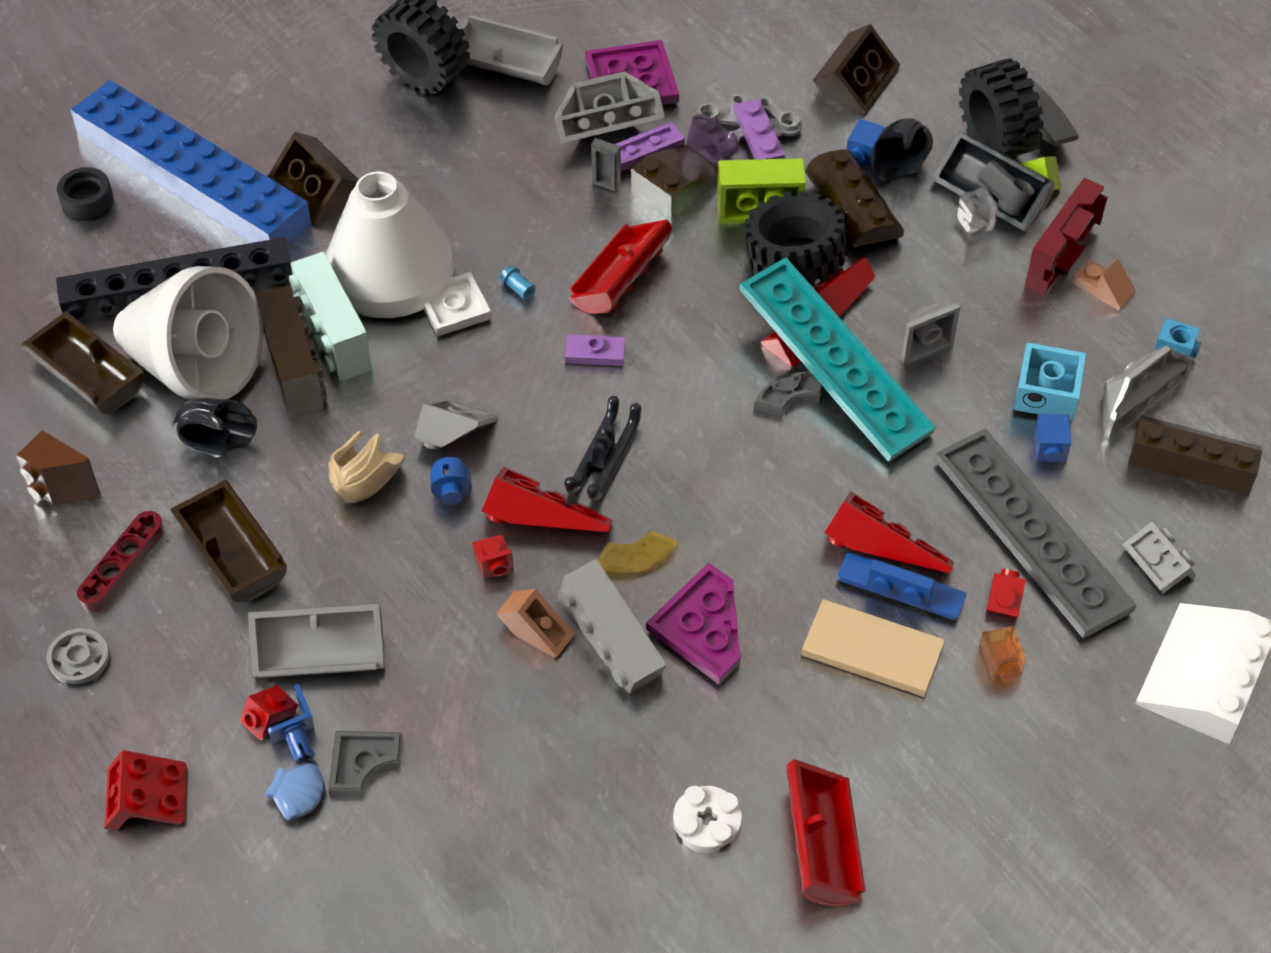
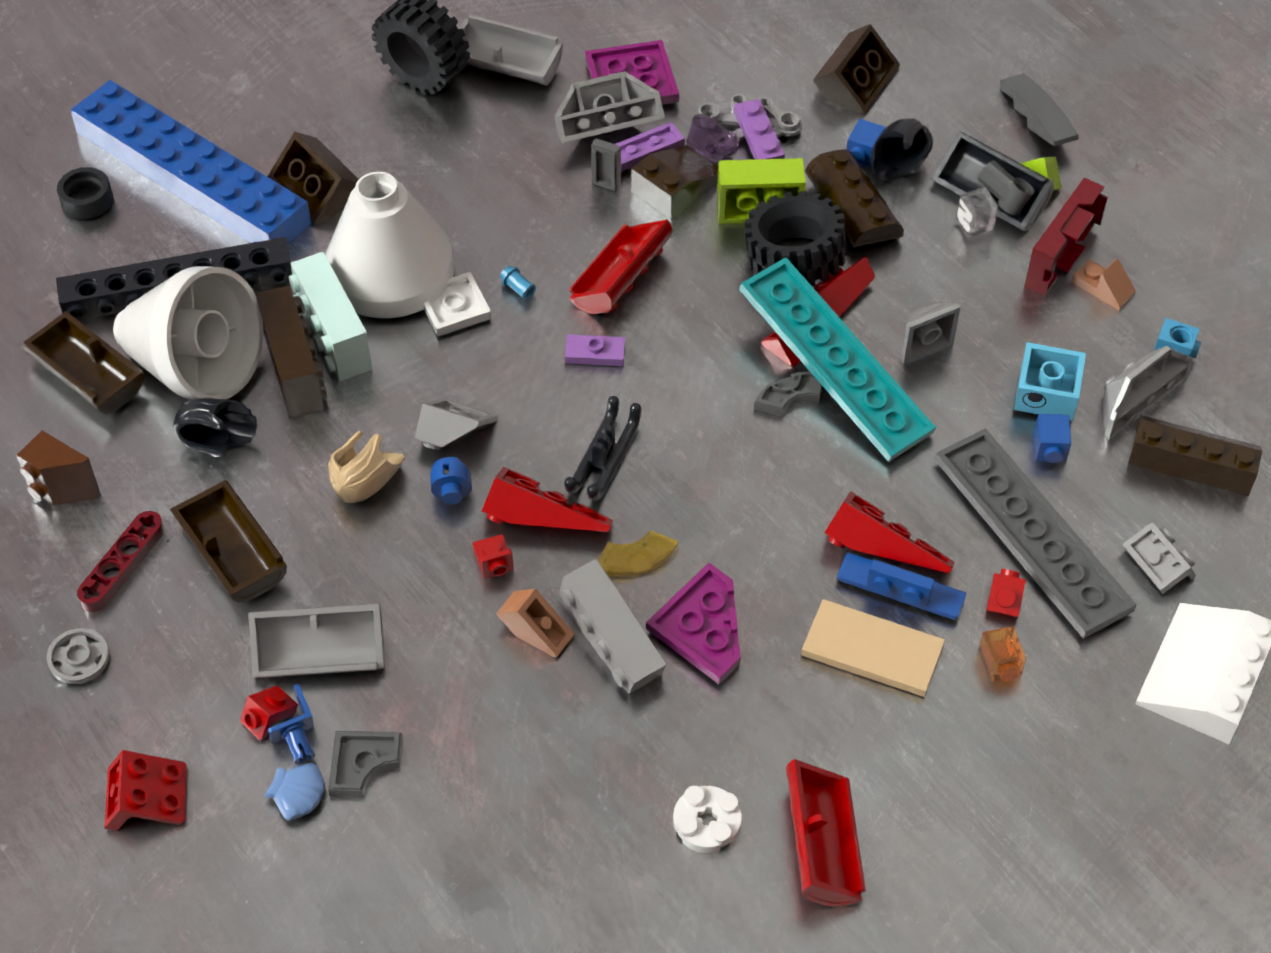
black tyre [959,58,1044,158] -> none

